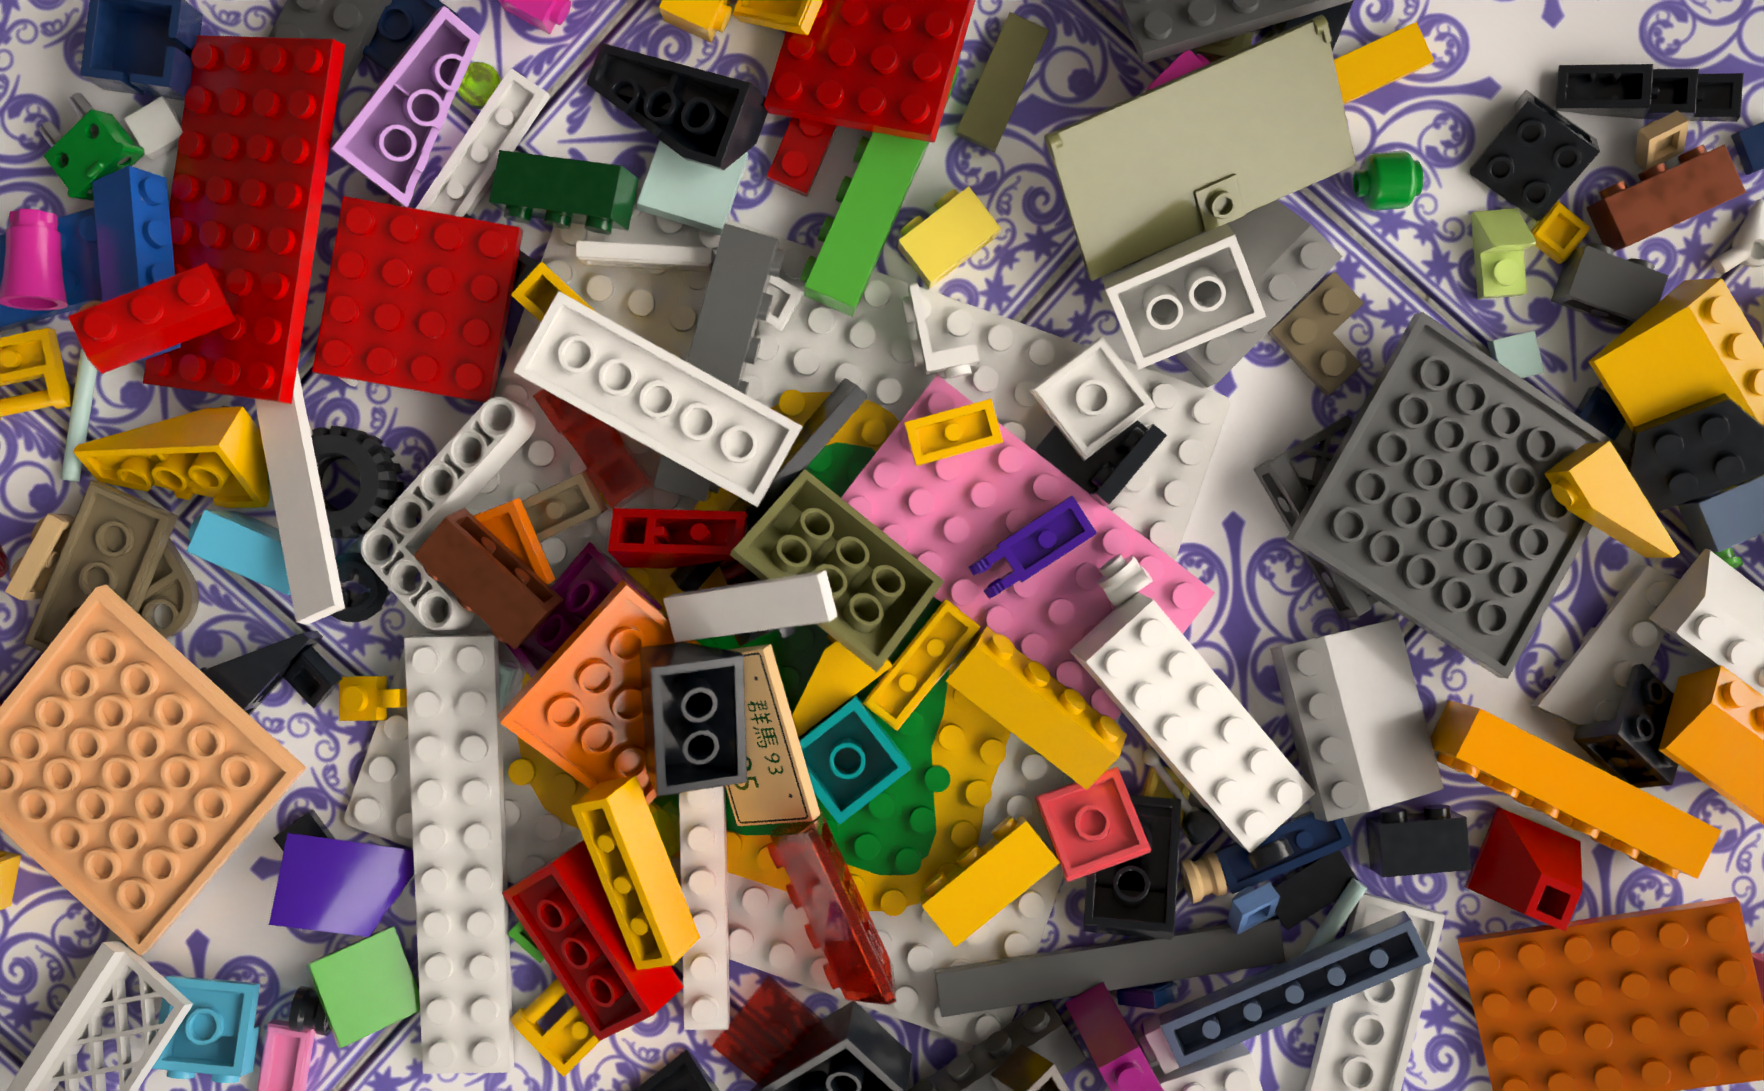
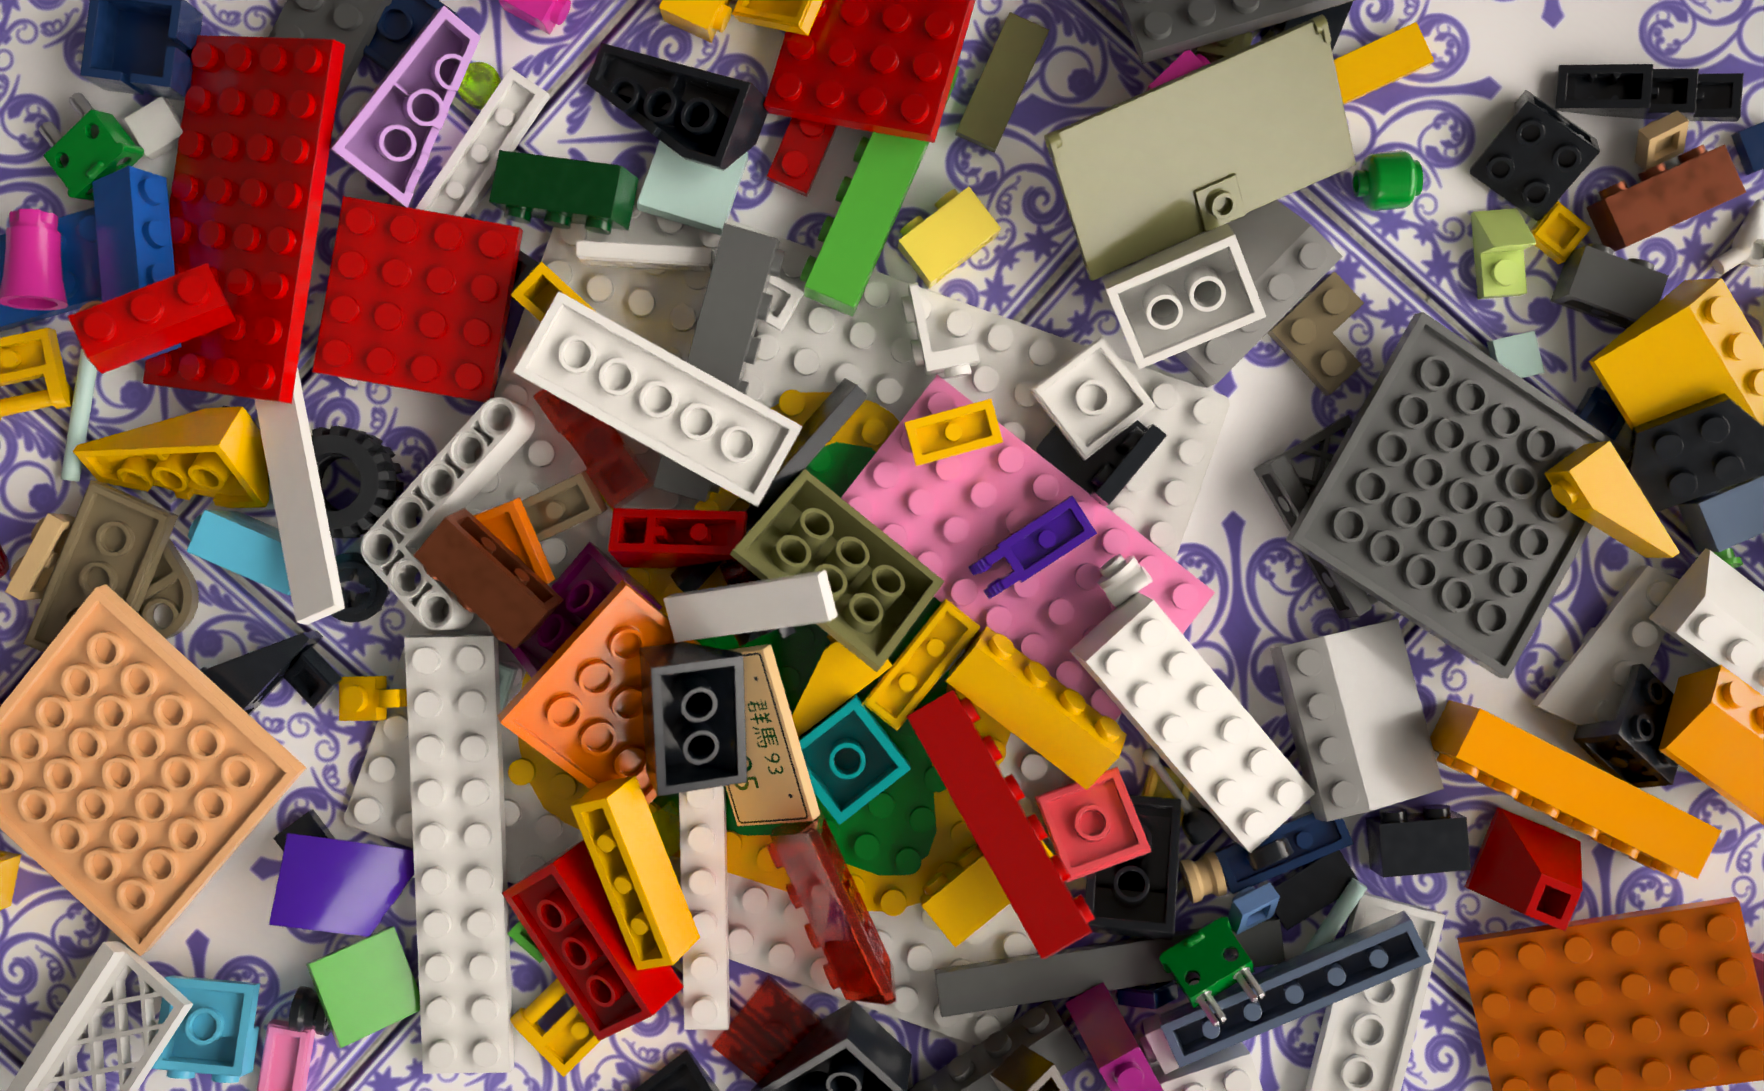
none -> red brick [906,690,1095,959]
none -> green piece [1160,917,1265,1027]

